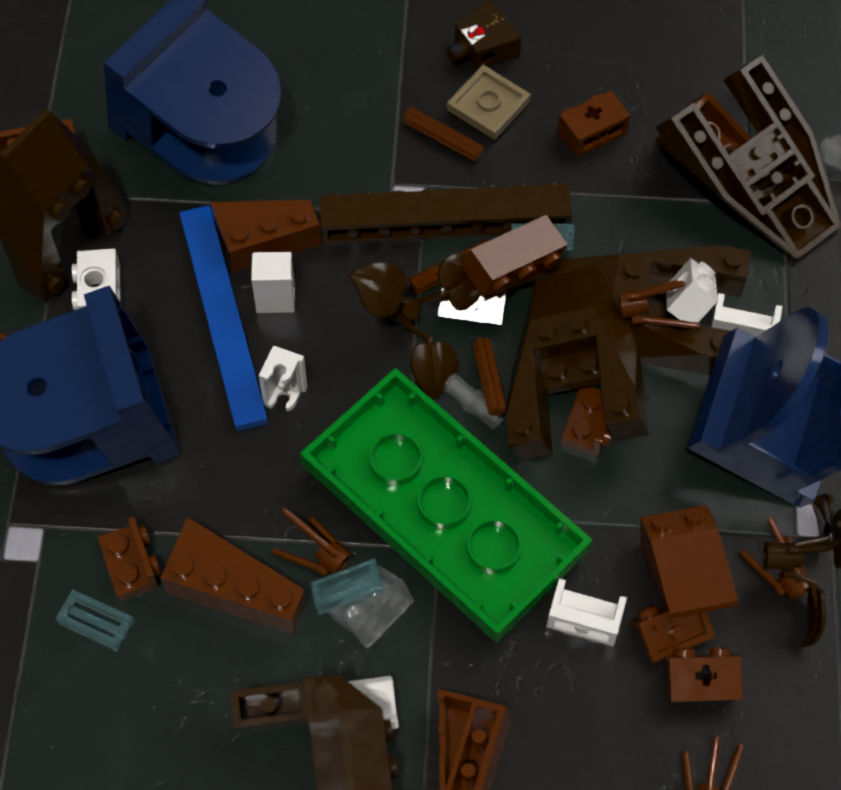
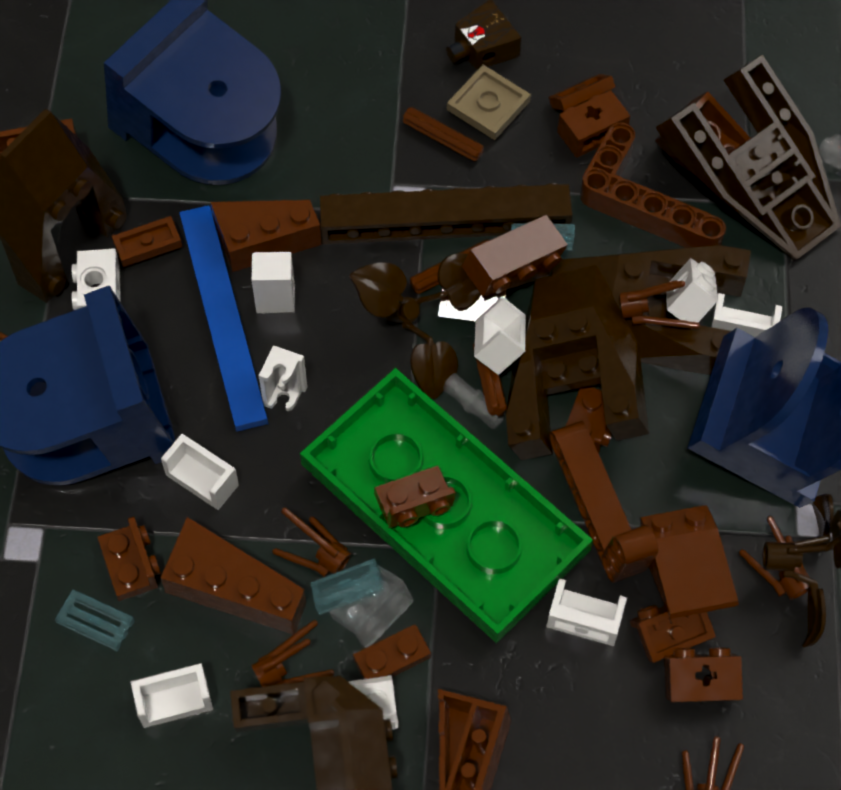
none -> reddish brown plate [112,216,183,267]
none -> white panel [131,663,213,728]
none -> white panel [161,434,239,510]
none -> reddish brown plant [251,620,335,687]
none -> reddish brown plate [353,624,431,679]
none -> reddish brown bracket [374,466,456,529]
none -> white panel [474,297,526,375]
none -> reddish brown plate [548,74,616,110]
none -> reddish brown beam [549,421,658,583]
none -> reddish brown beam [580,123,726,248]

